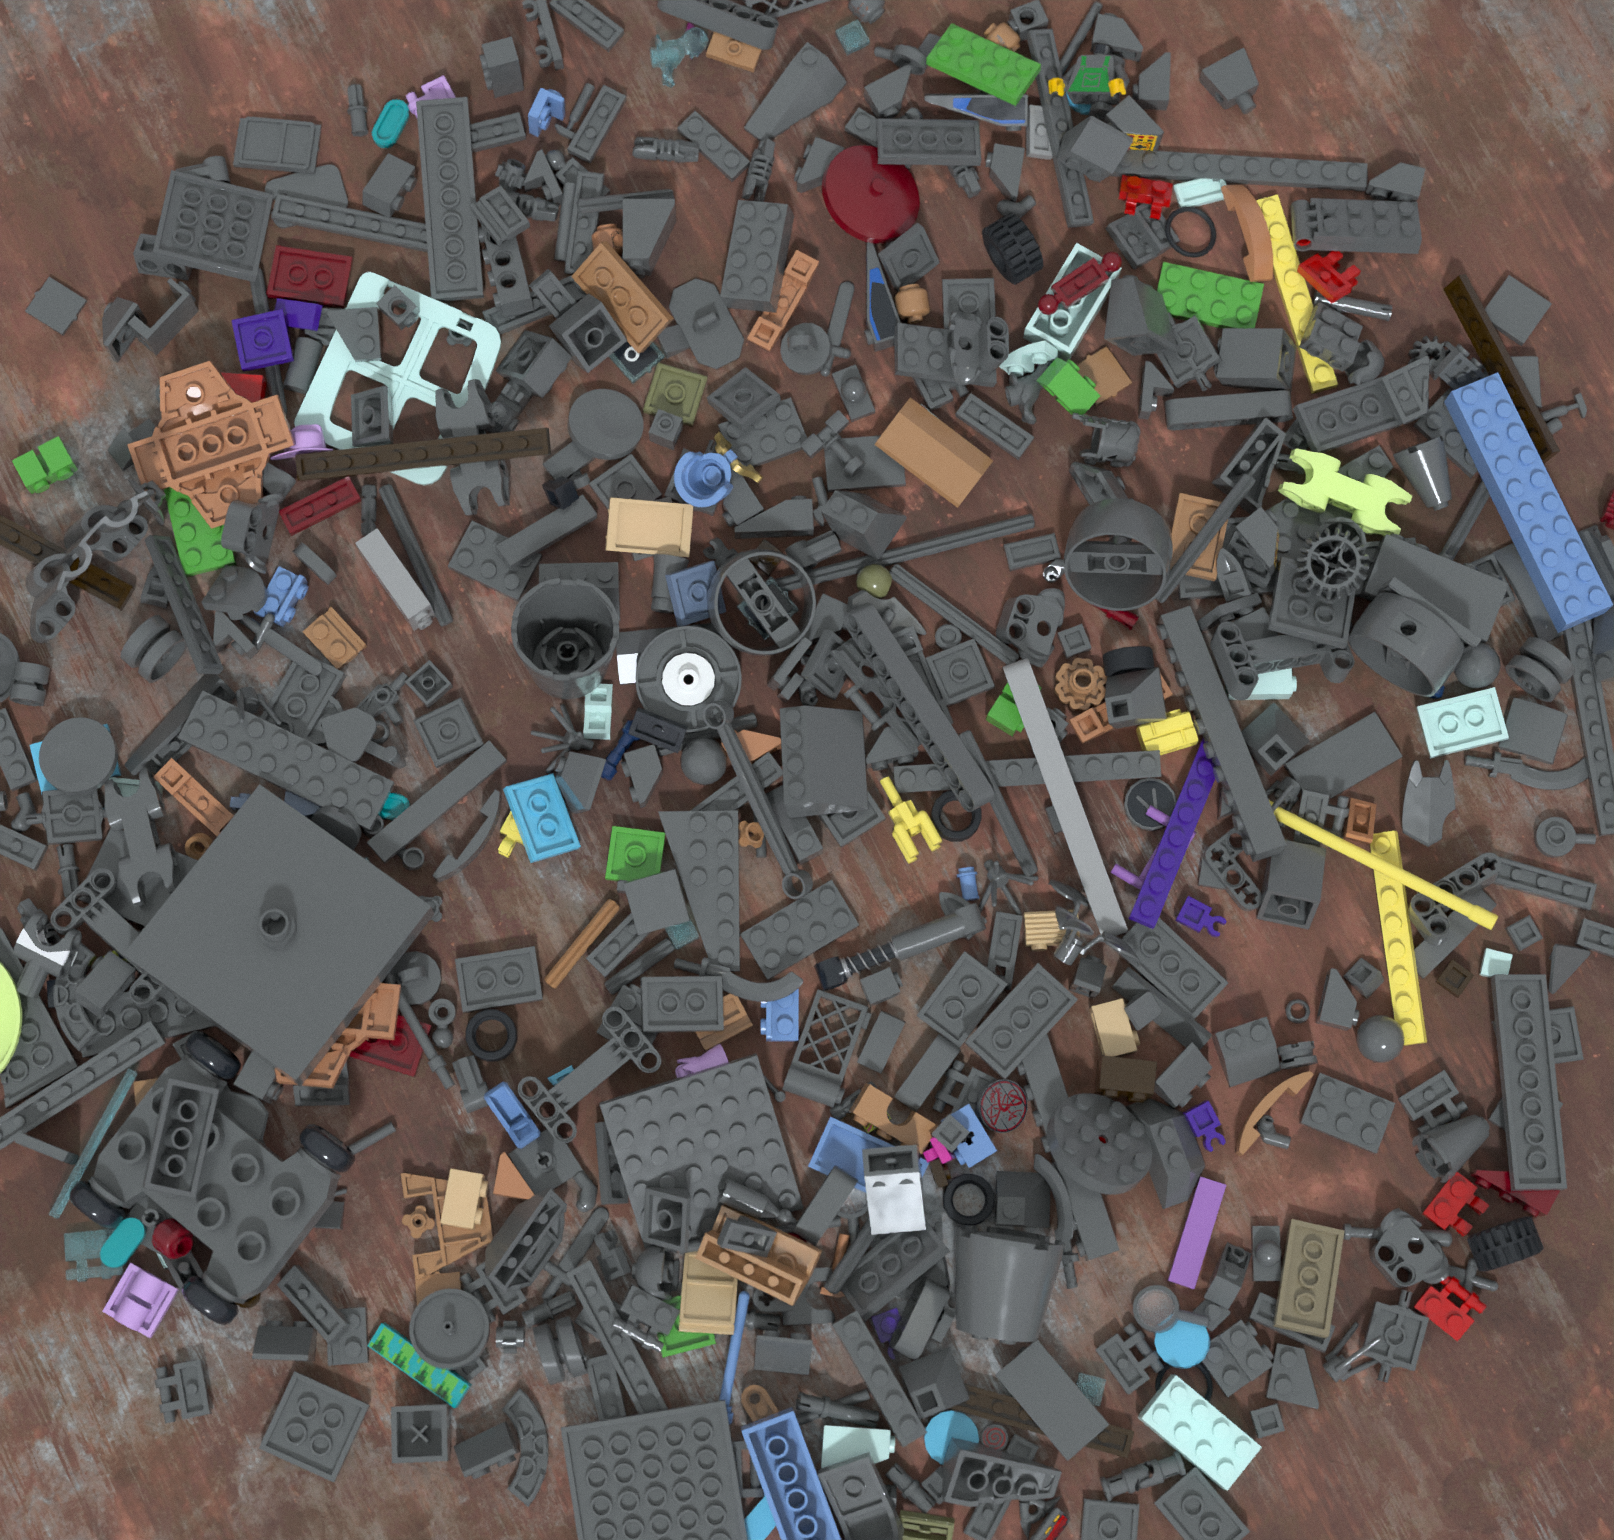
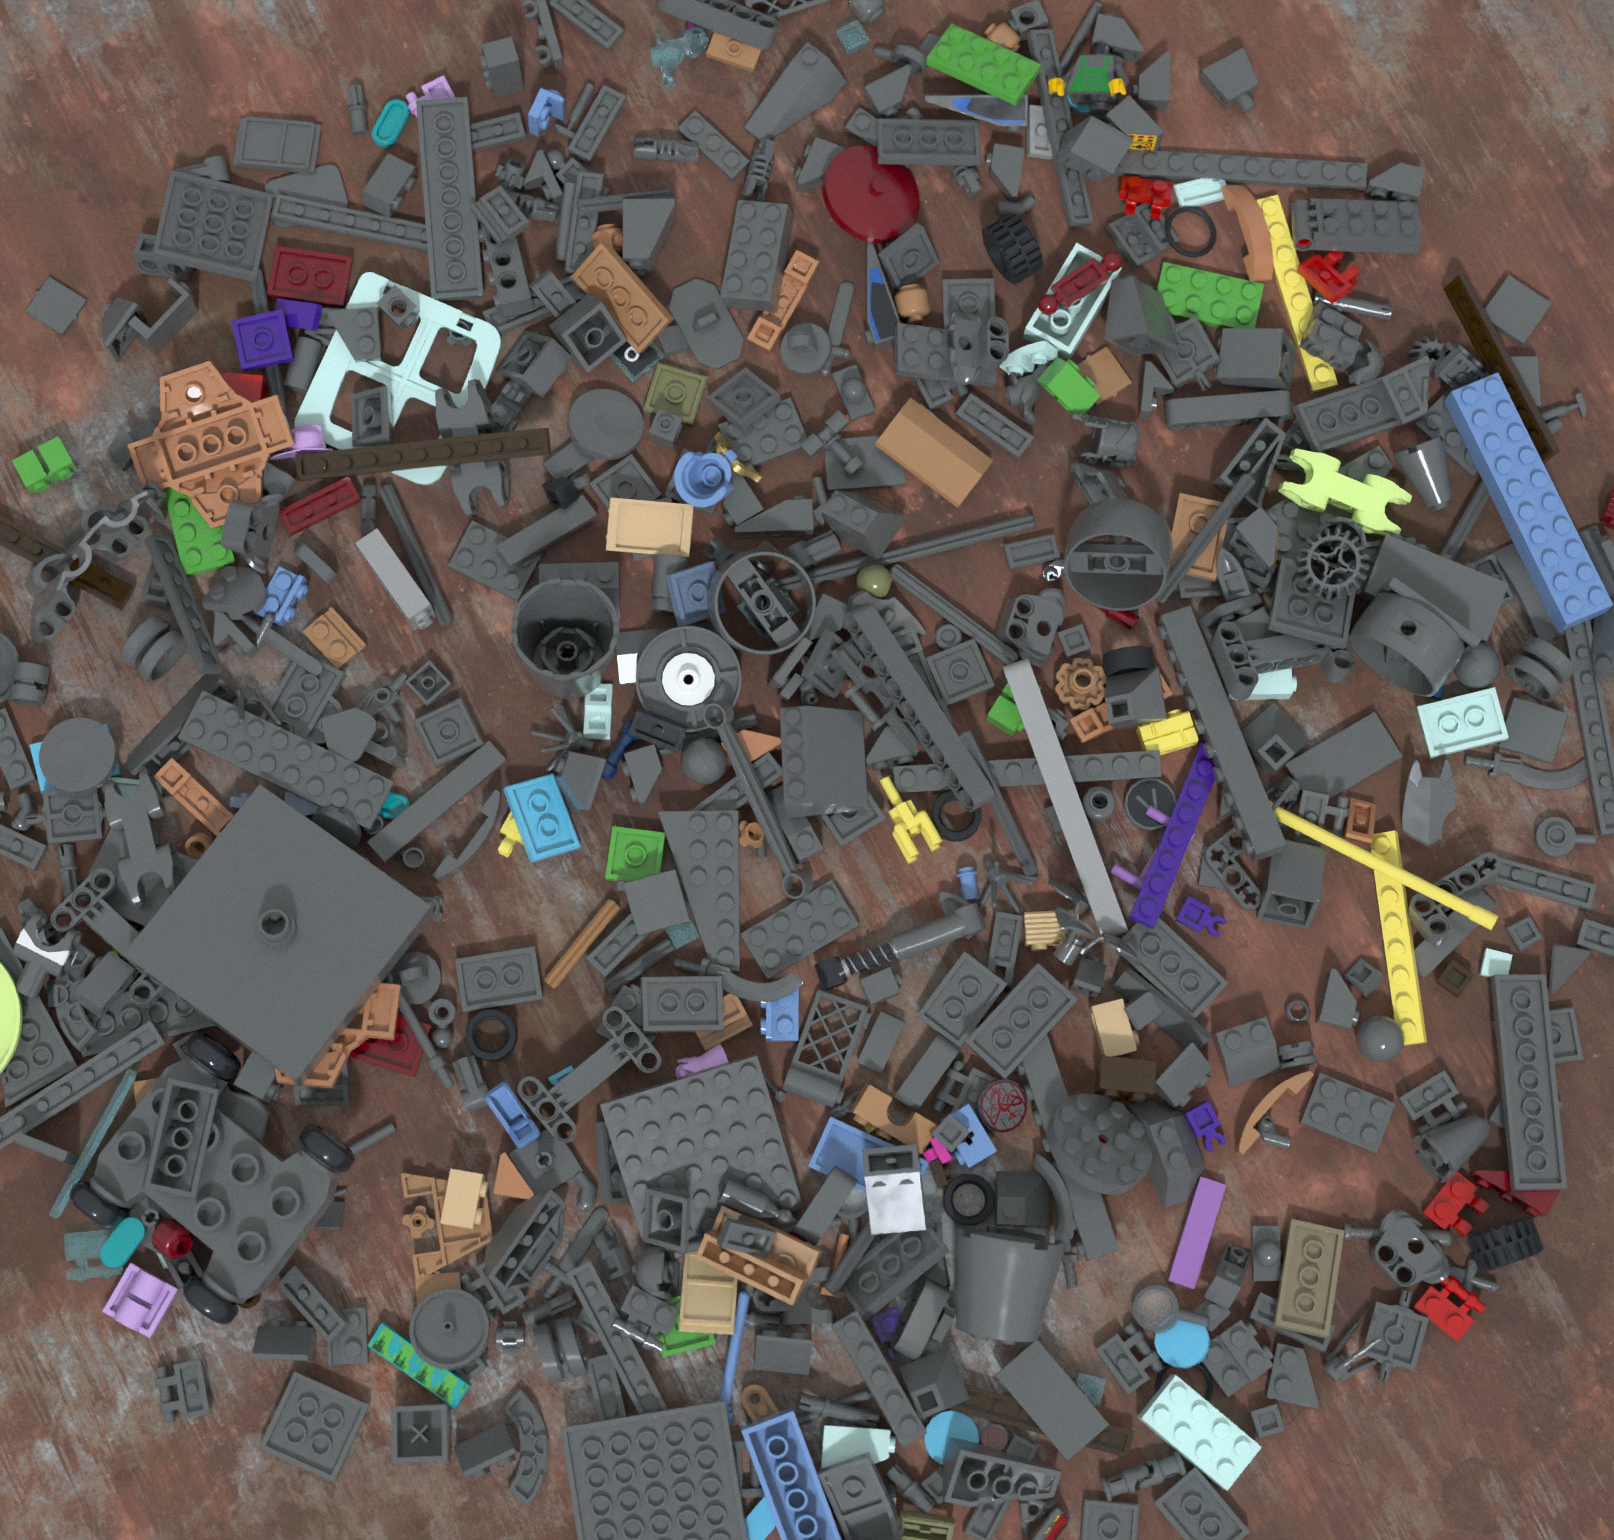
none -> dark grey head [1081,786,1116,823]

